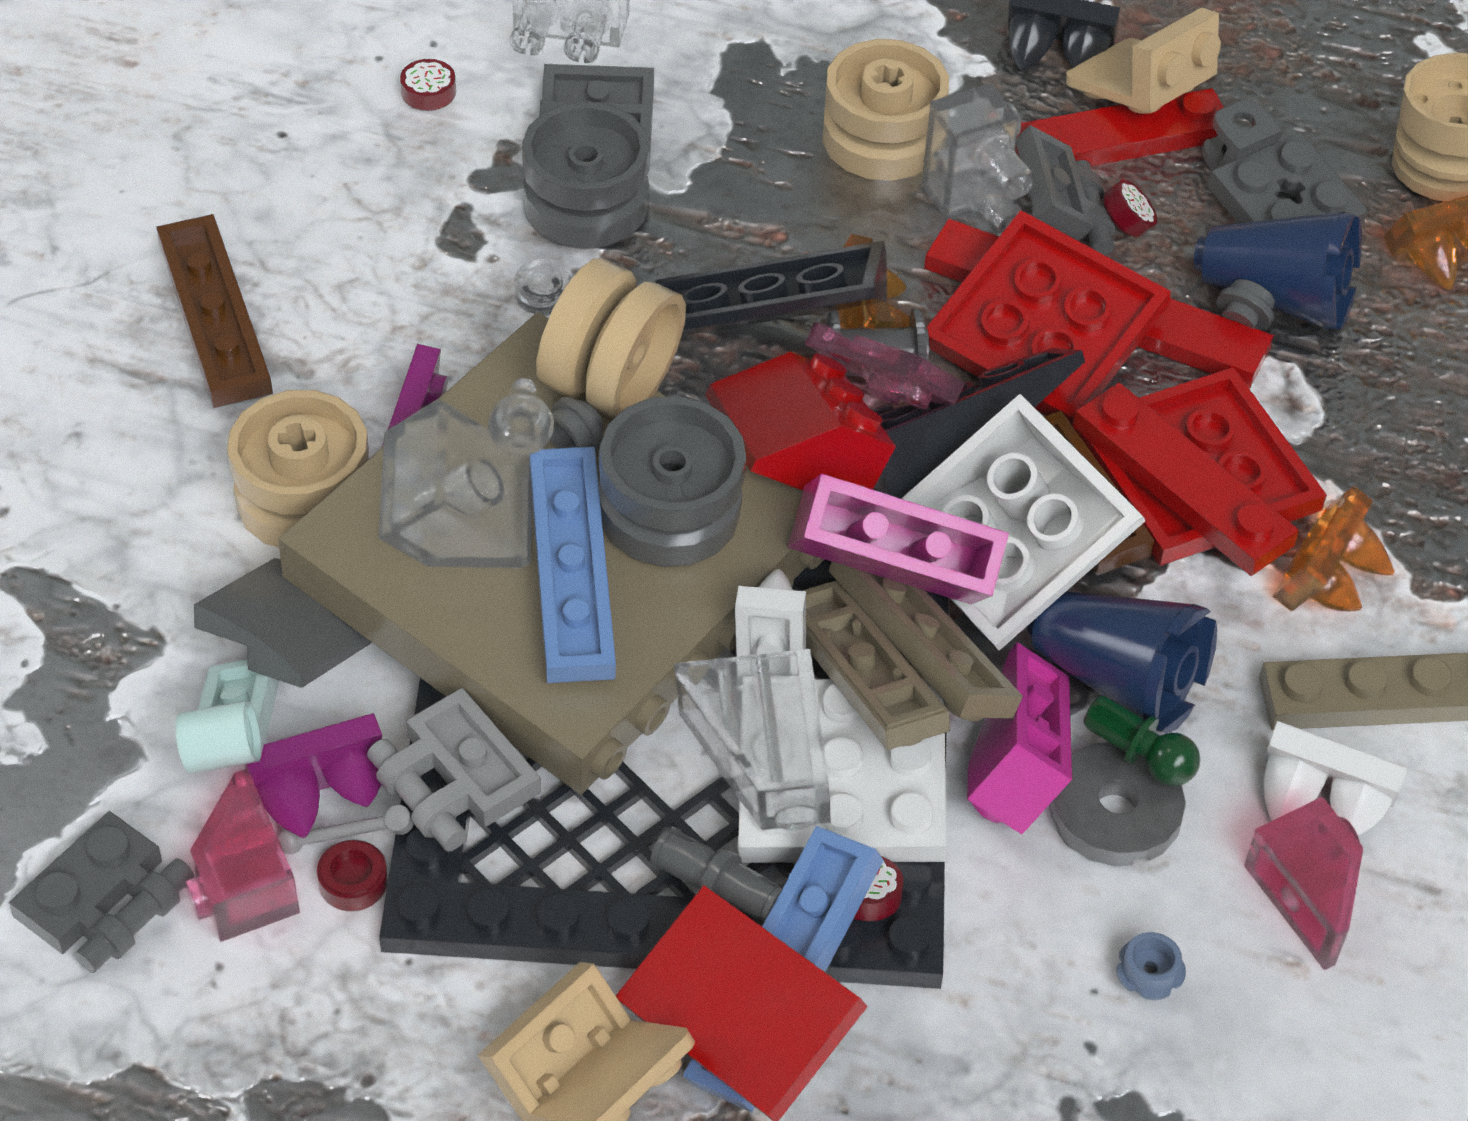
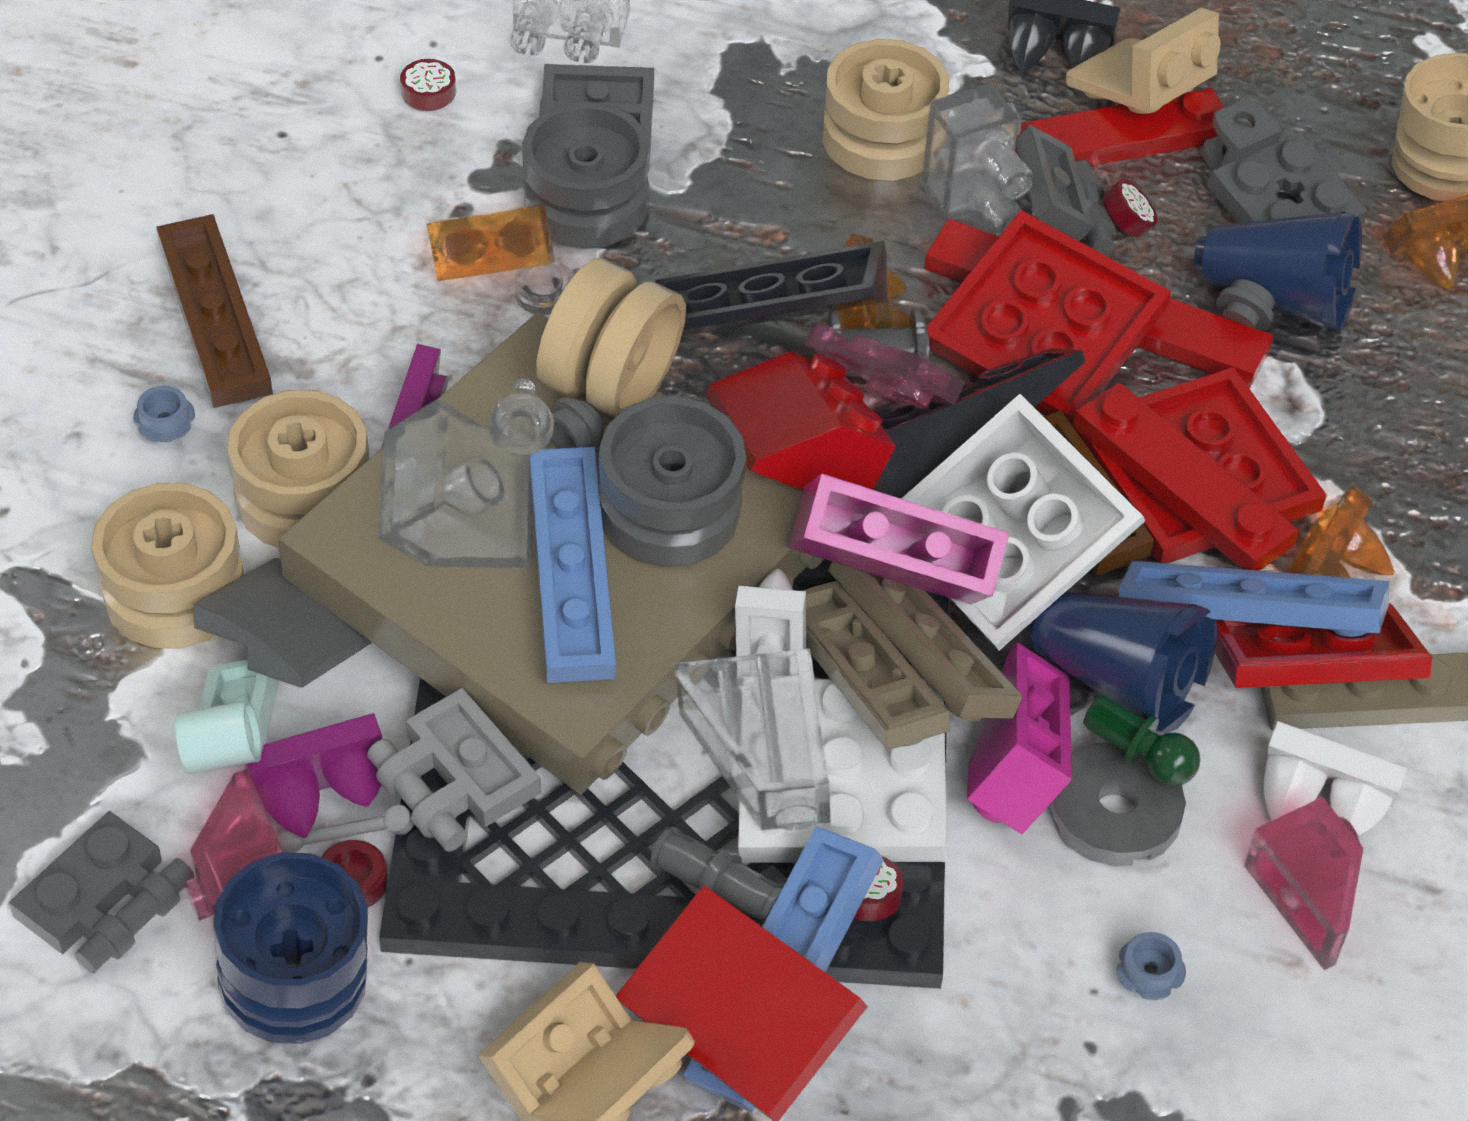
none -> tan wheel [91,483,244,649]
none -> sand blue plate [133,386,195,442]
none -> dark blue wheel [213,852,368,1044]
none -> clear orange tile [427,203,555,281]
none -> medium blue plate [1119,561,1389,637]
none -> red tile [1214,603,1432,688]

